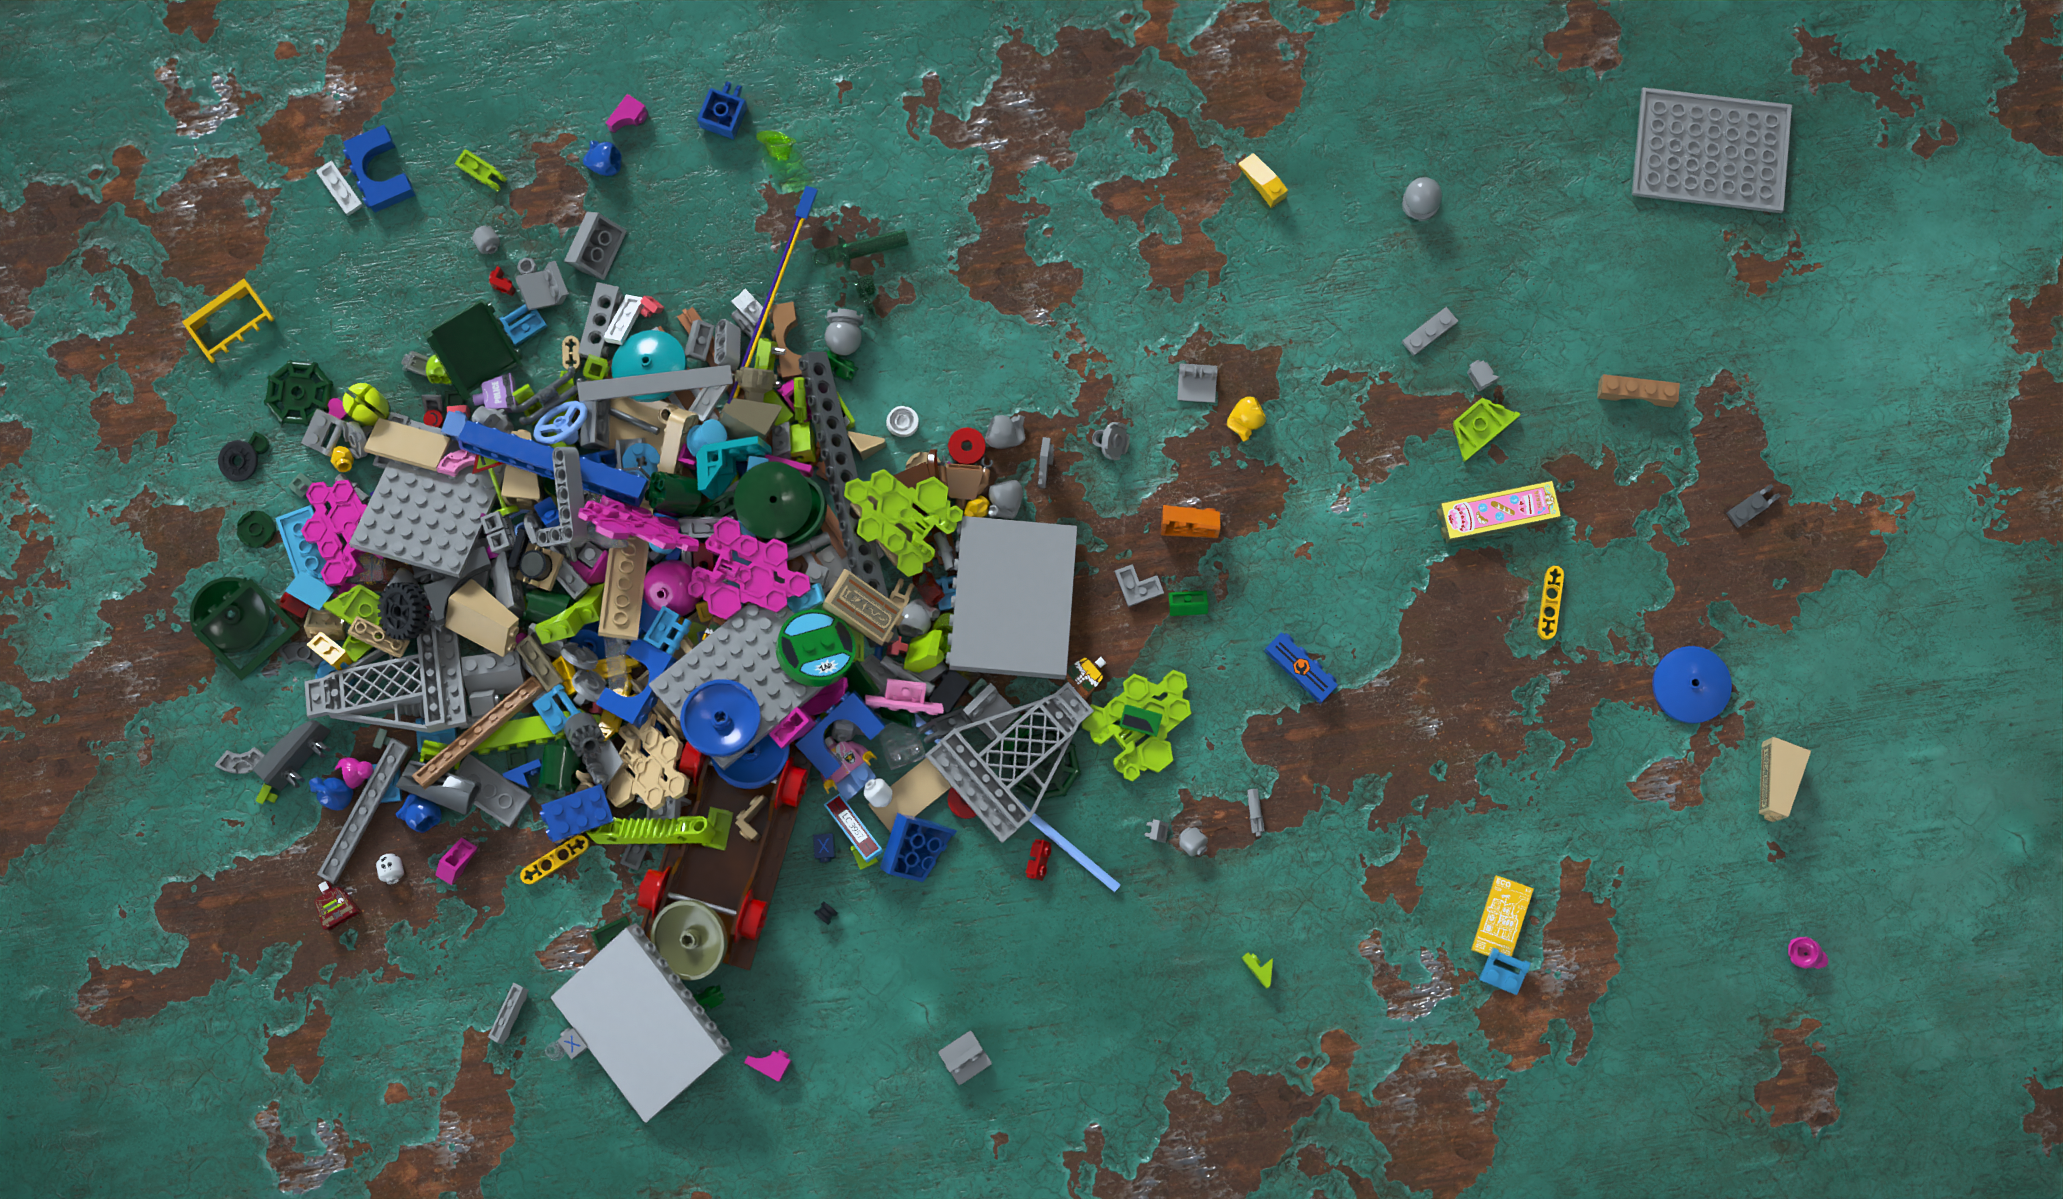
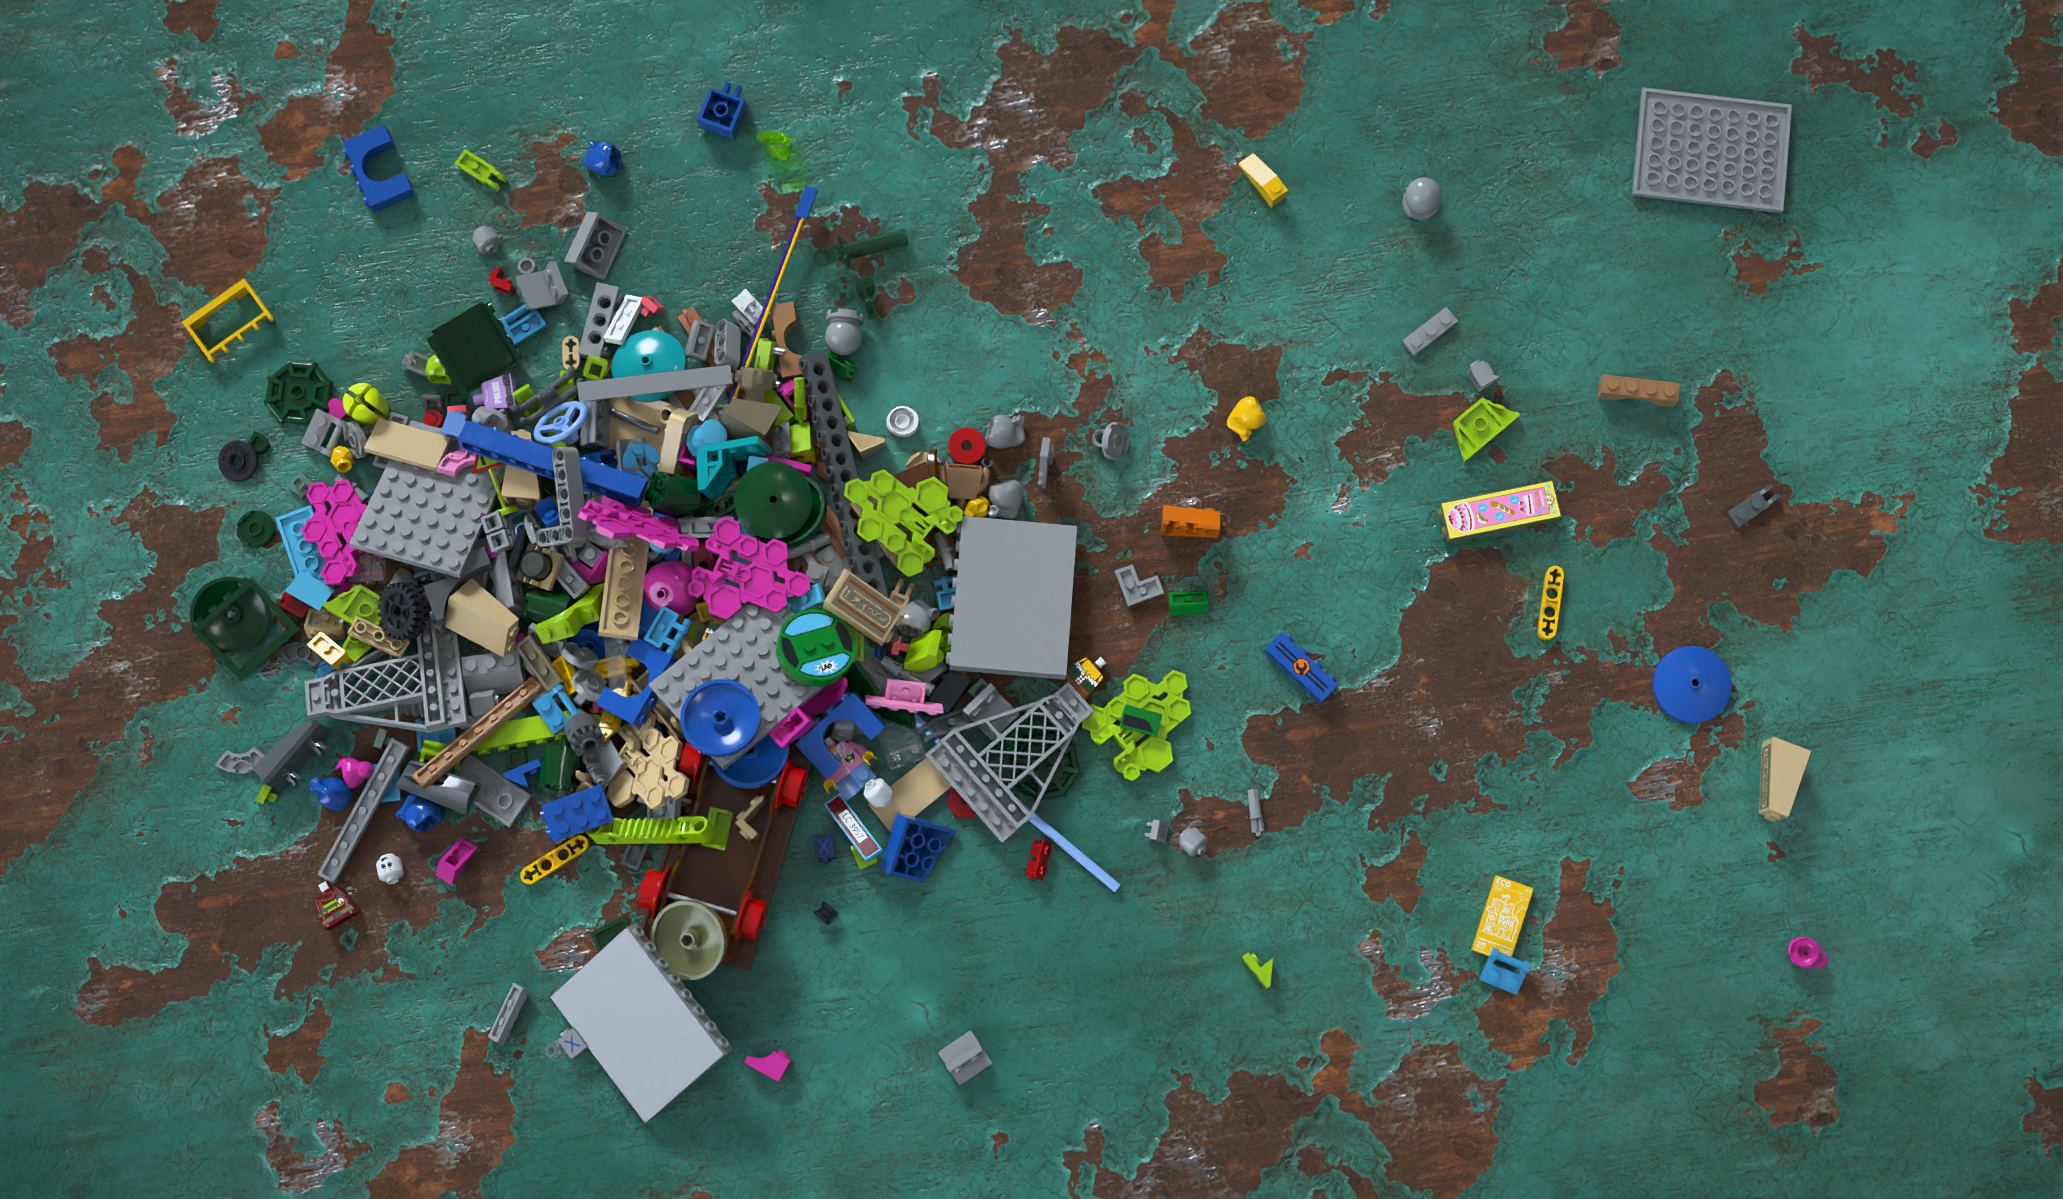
white plate [316,161,363,216] -> none
dark pink arch [606,94,648,133] -> none
green hinge [693,985,726,1011] -> none
clear red piece [912,569,945,607] -> none
light grey hinge [1177,363,1217,403] -> none

